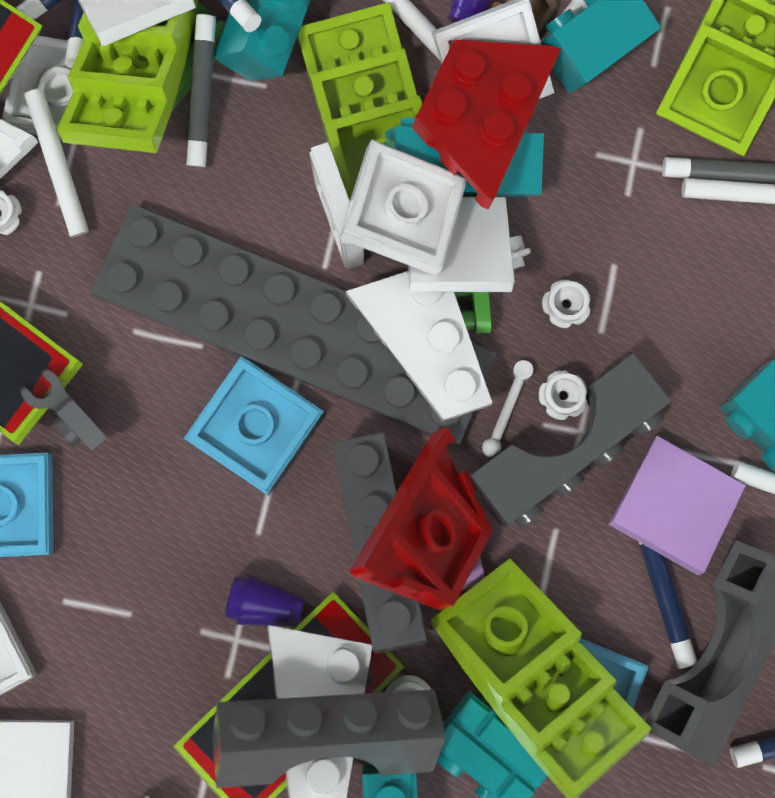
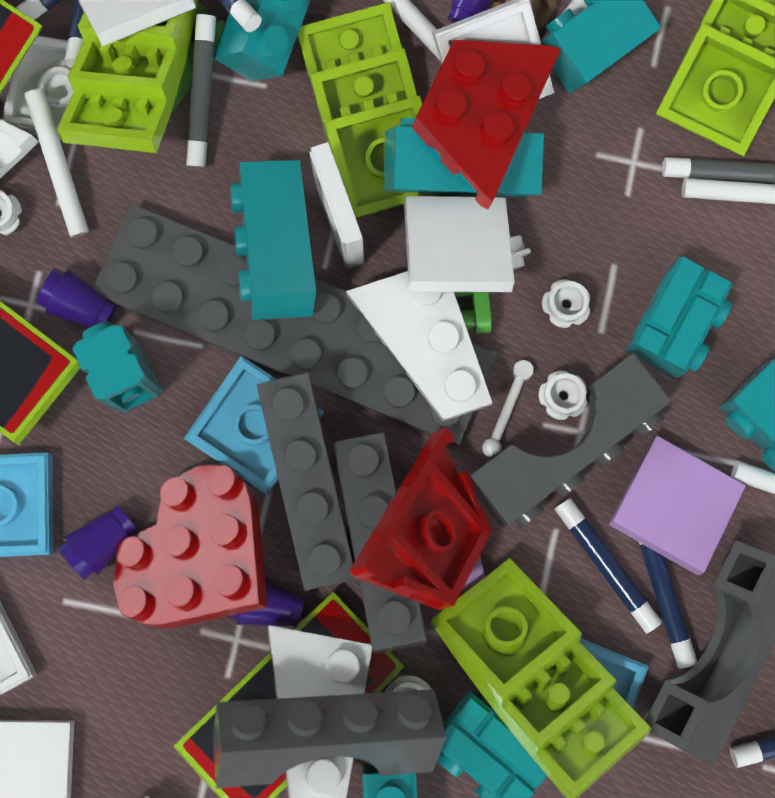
dark grey plate [20,368,107,451] -> none
white tile [339,140,467,276] -> none
none -> dark purple cone [37,268,117,327]
none -> dark purple cone [57,506,137,580]
none -> teal brick [72,322,163,413]
none -> plate [113,464,268,628]
none -> teal brick [230,160,316,320]
none -> dark grey arch [256,372,356,591]
none -> dark blue bar [554,497,662,633]
none -> teal brick [625,256,733,379]

